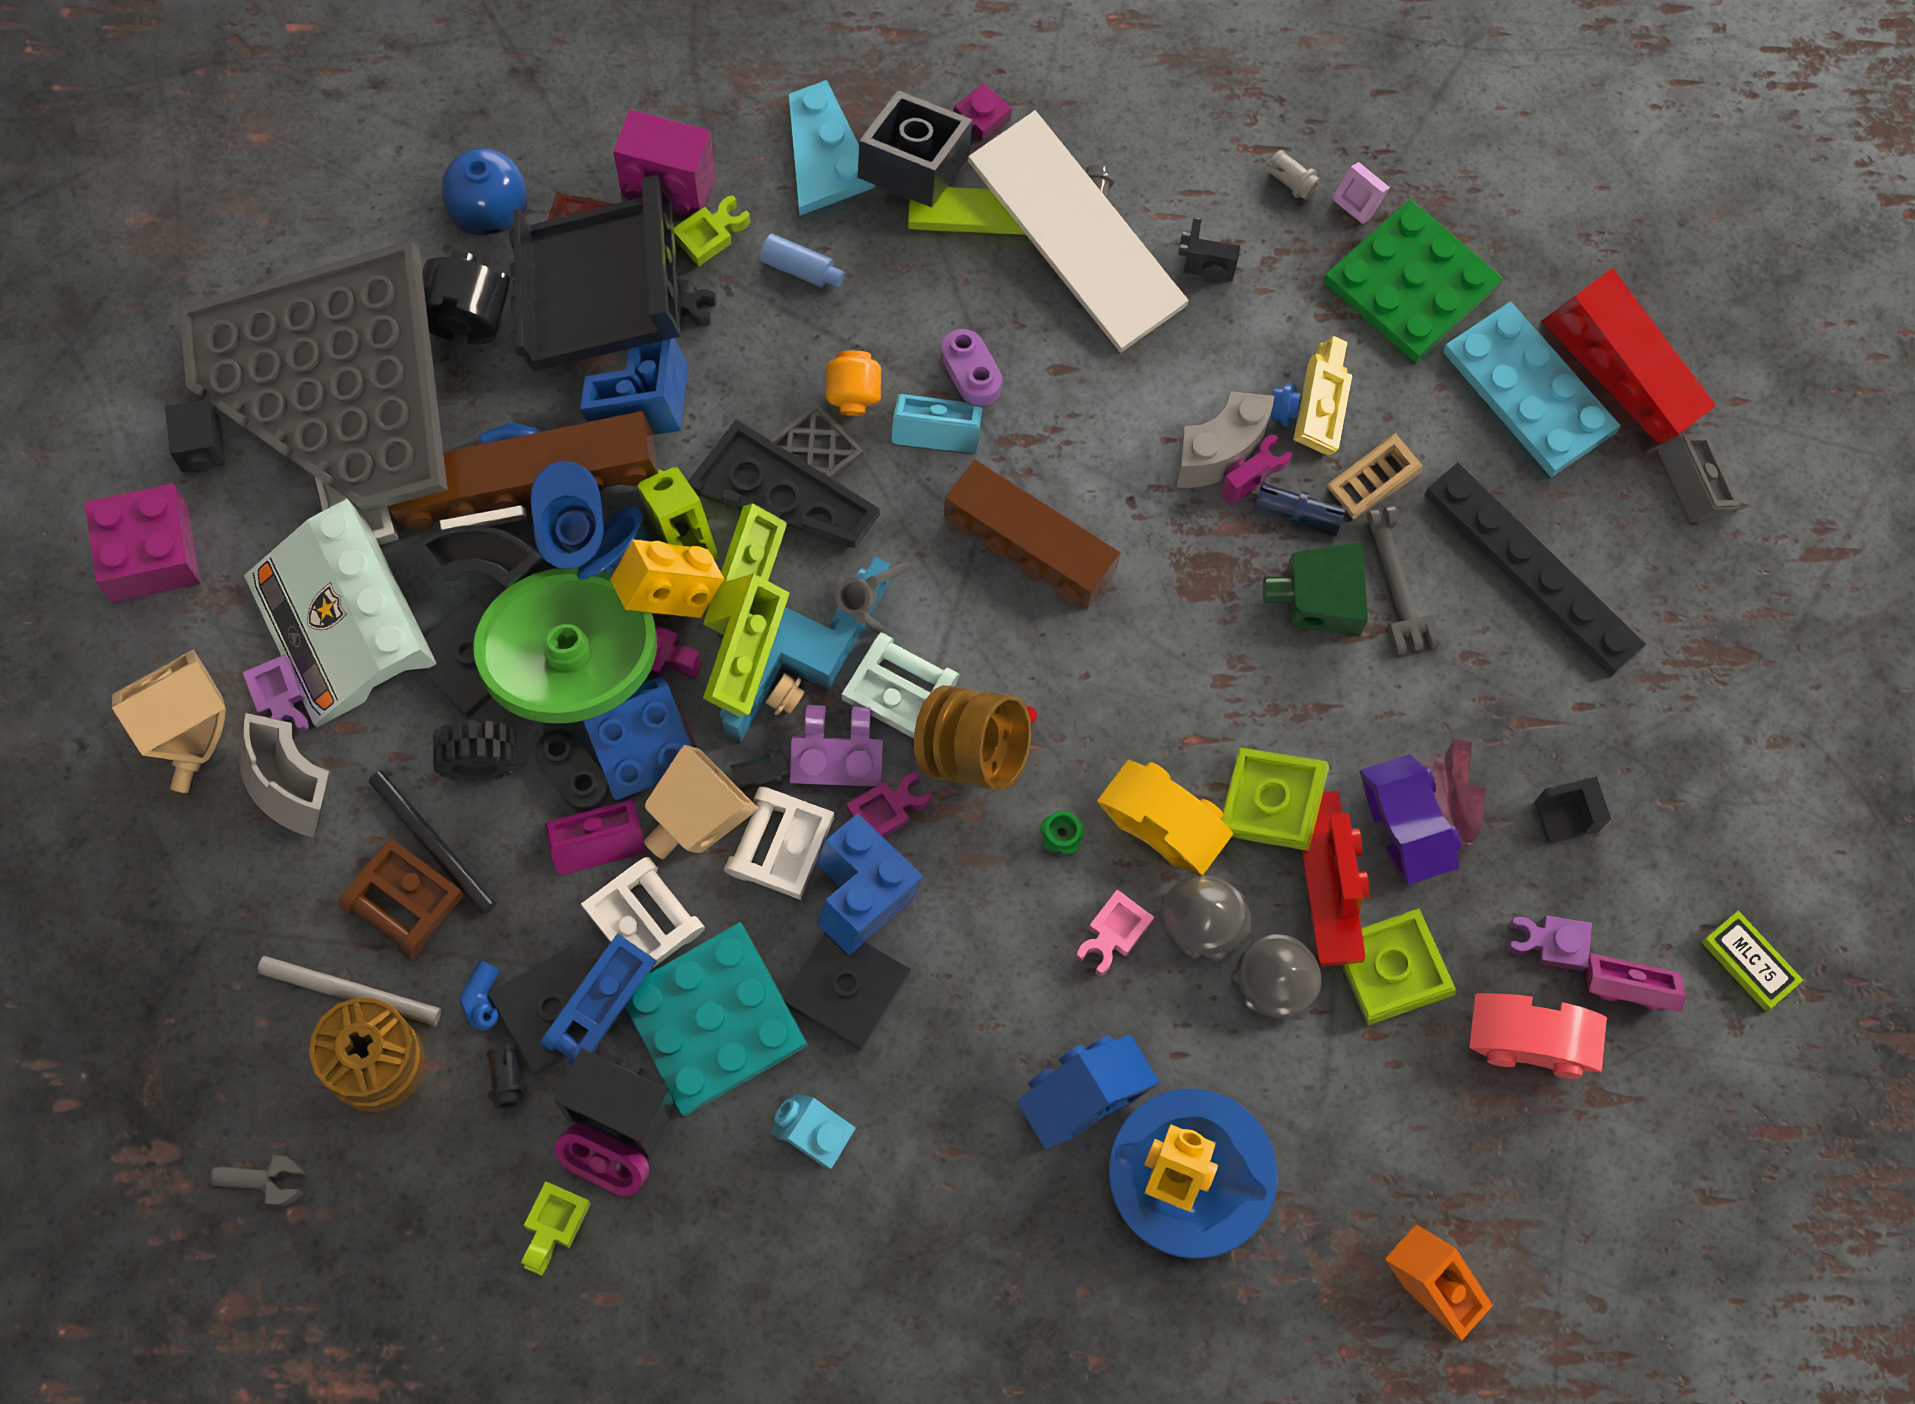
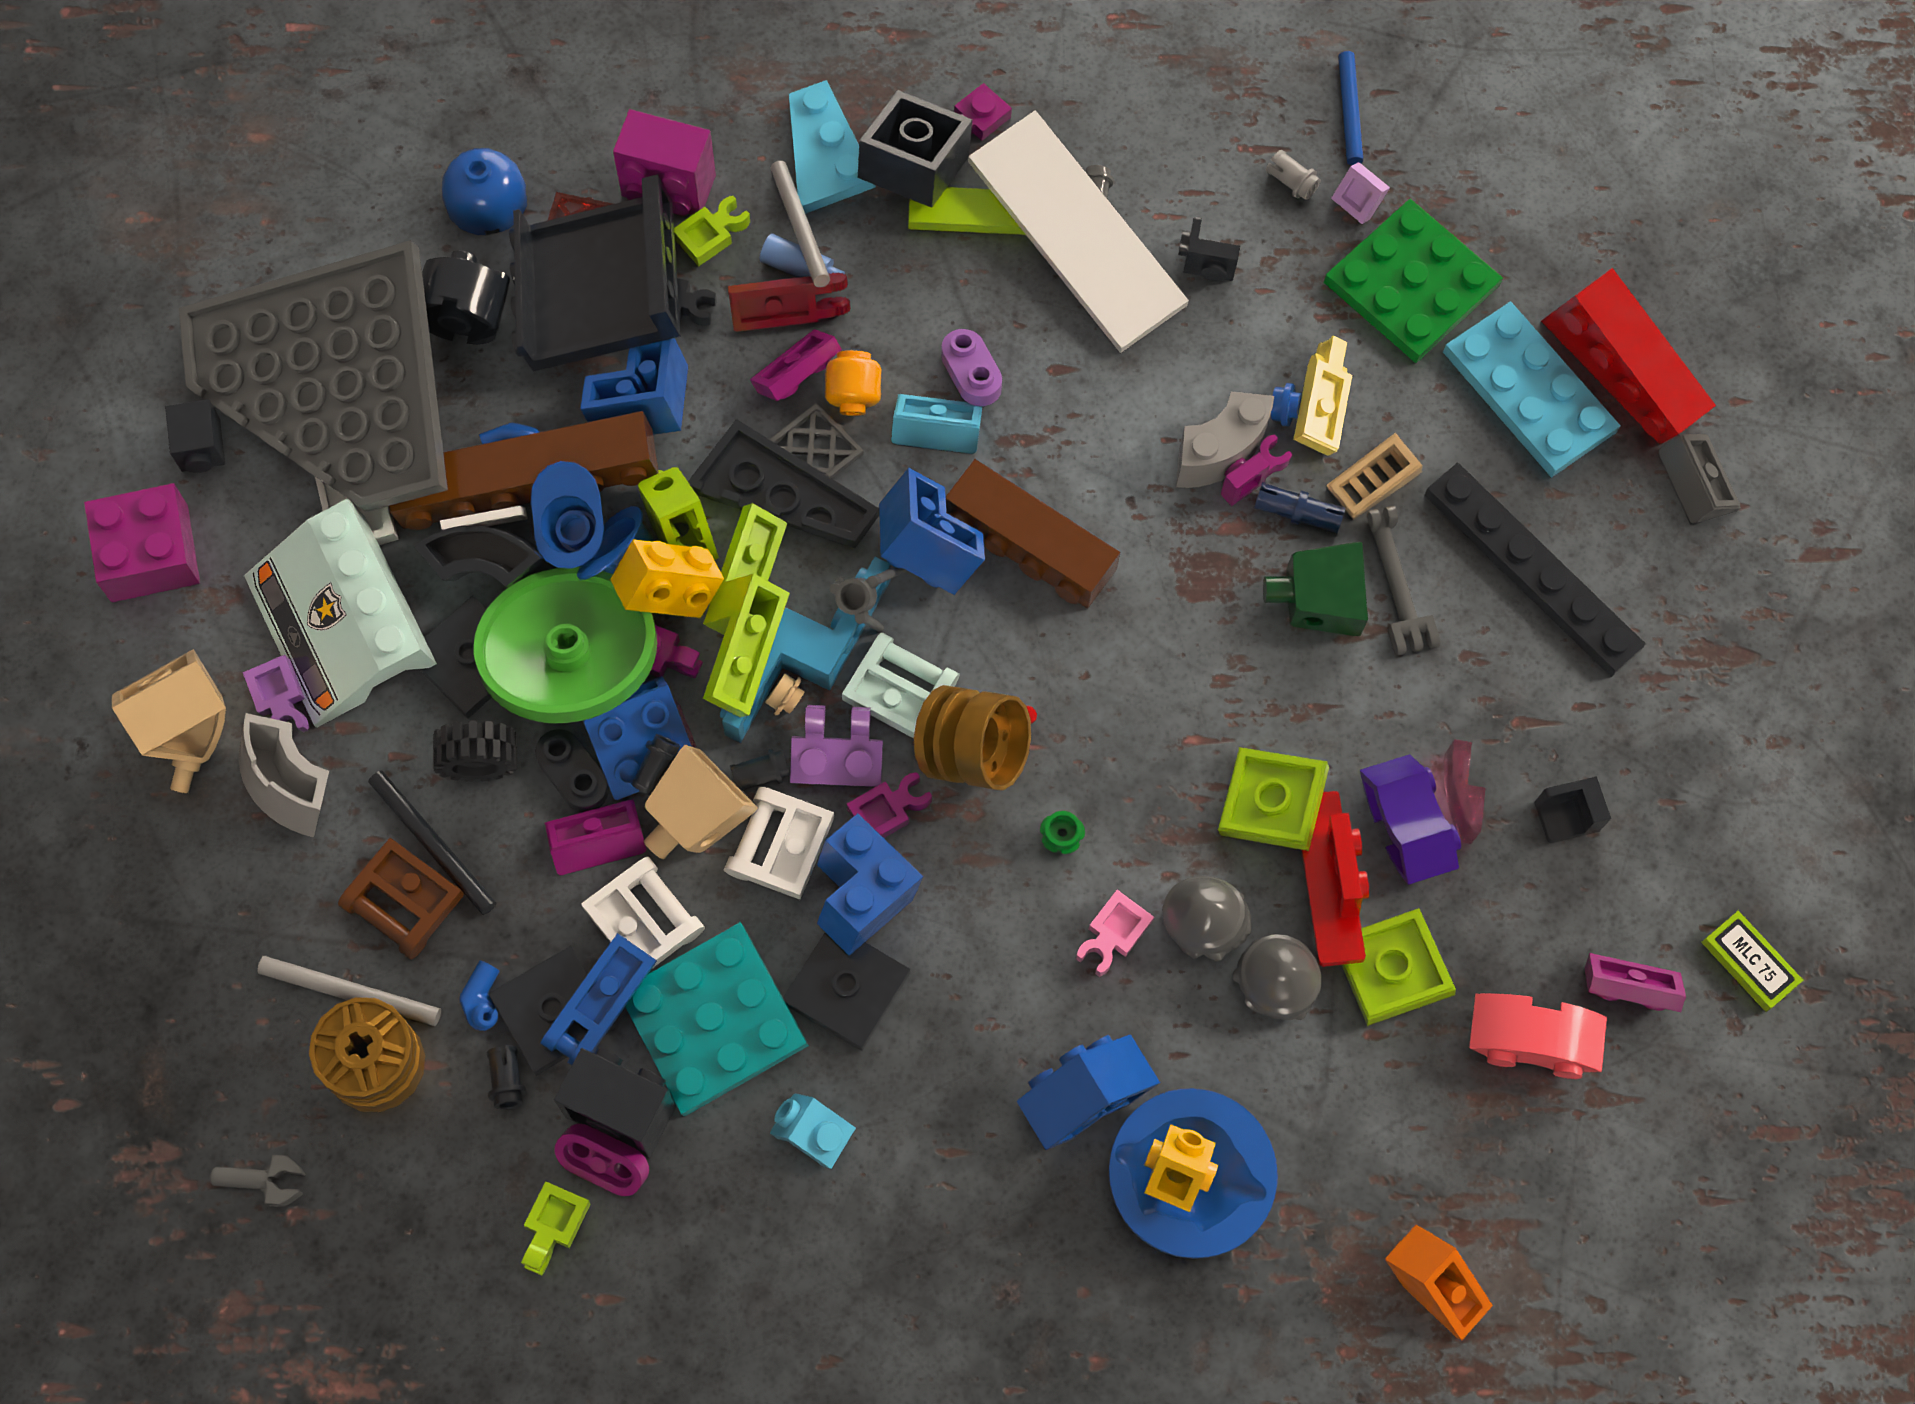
yellow brick [1097,760,1234,876] -> none
medium lavender plate [1507,915,1592,972] -> none
none -> black pin [631,734,680,795]
none -> dark red hinge [728,272,851,332]
none -> magenta plate [750,329,842,401]
none -> light grey bar [771,161,830,287]
none -> blue brick [879,468,985,595]
none -> blue bar [1338,51,1363,165]

